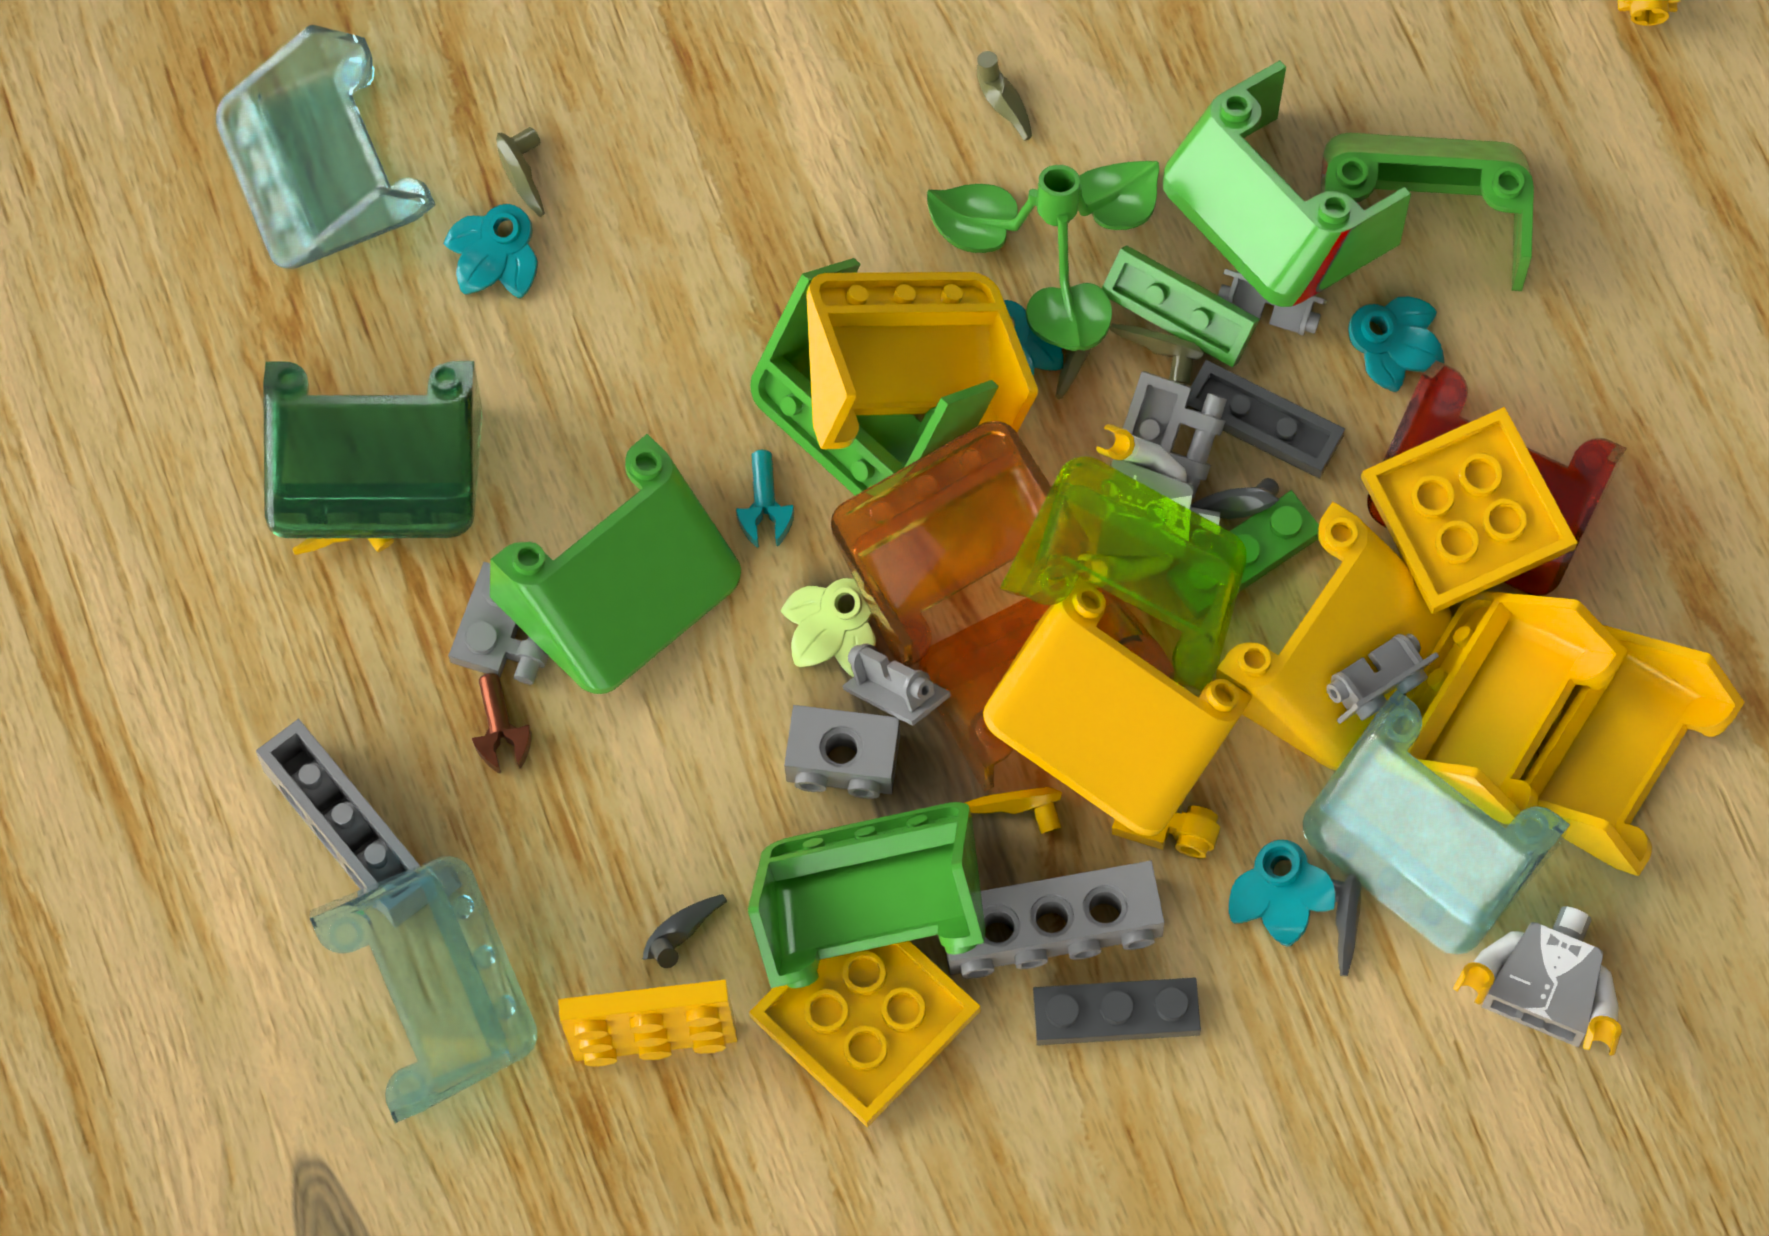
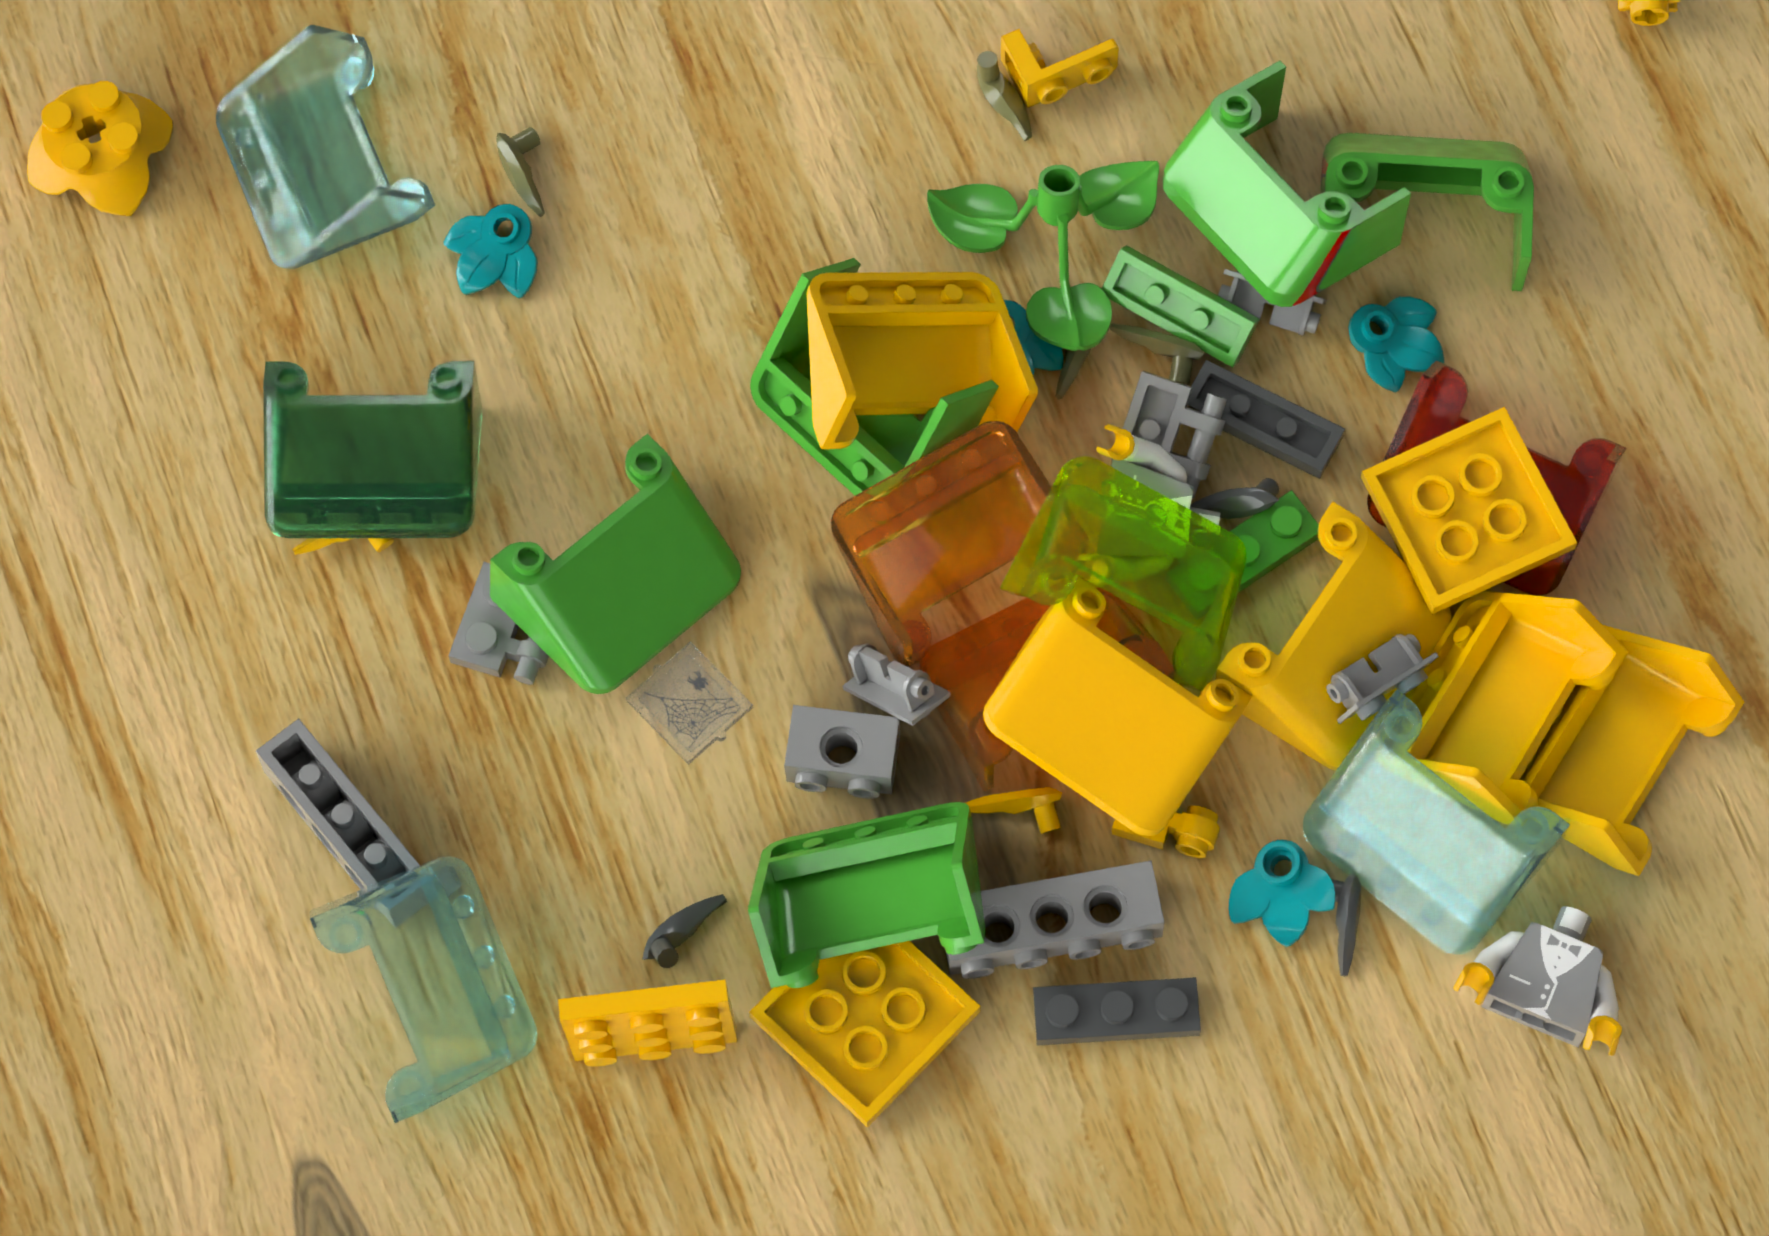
copper bar [472,673,532,773] -> none
teal bar [736,449,794,548] -> none
yellowish green plate [781,578,876,677] -> none
none -> yellow brick [27,81,173,216]
none -> clear piece [626,641,753,765]
none -> yellow bracket [1001,29,1119,108]

